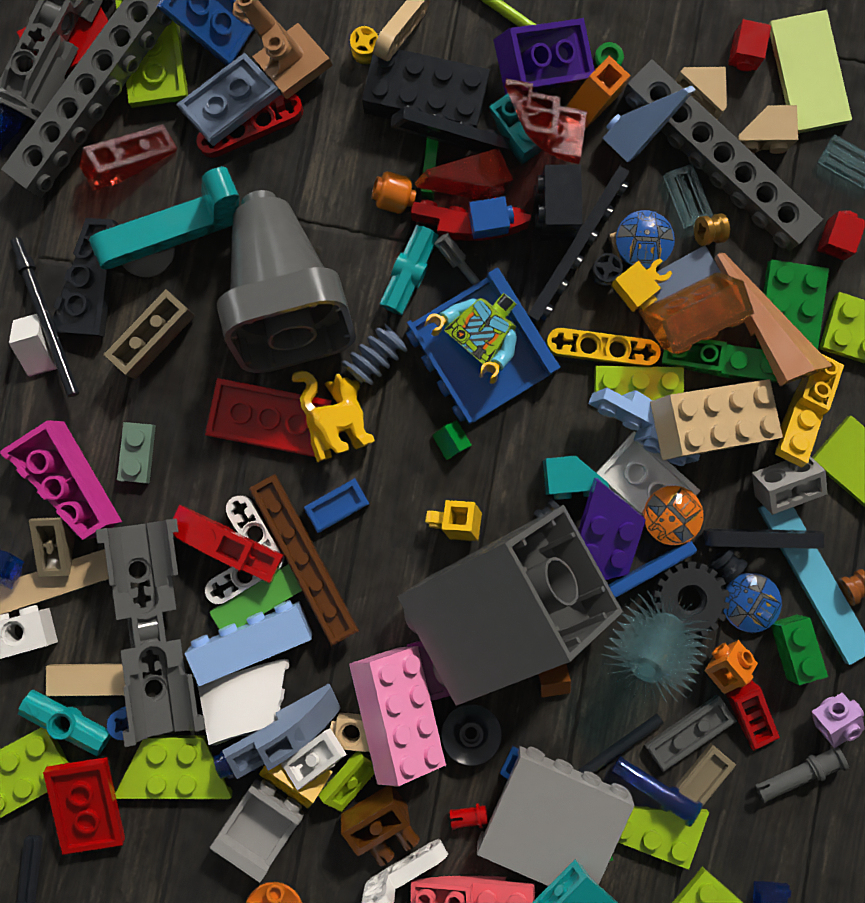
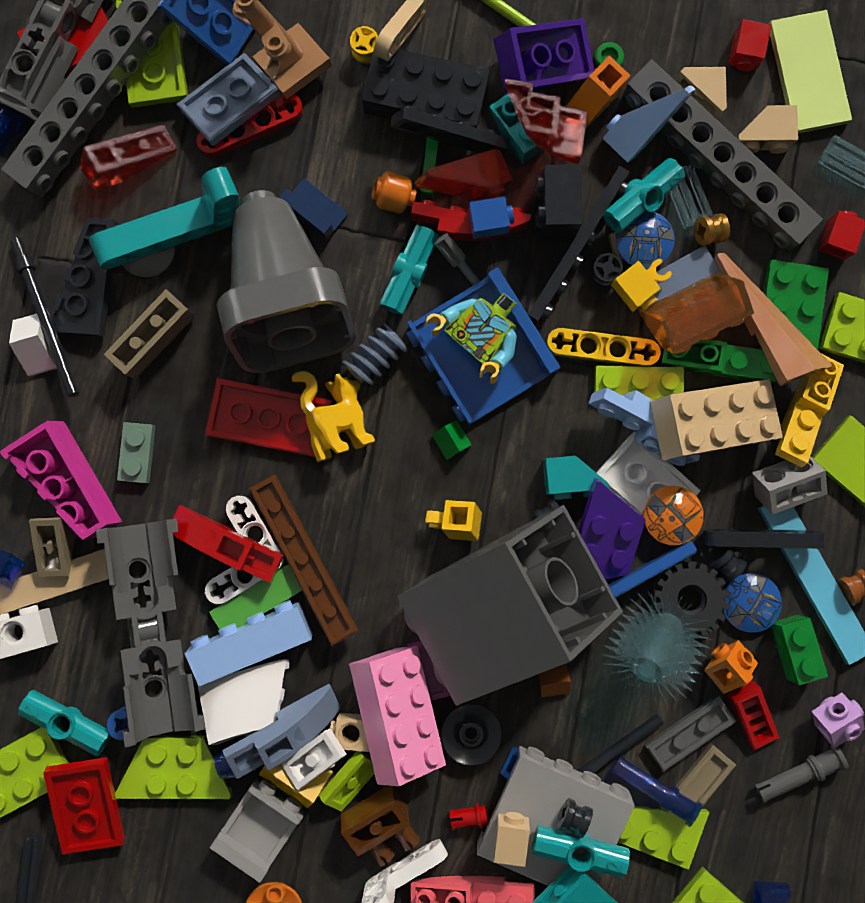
tan tile [46,664,125,696] -> none
blue tile [304,478,370,533] -> none
none -> dark blue panel [279,179,348,241]
none -> tan brick [494,812,530,867]
none -> teal piece [531,825,630,878]
none -> black wheel [557,798,593,838]
none -> teal piece [603,158,685,233]

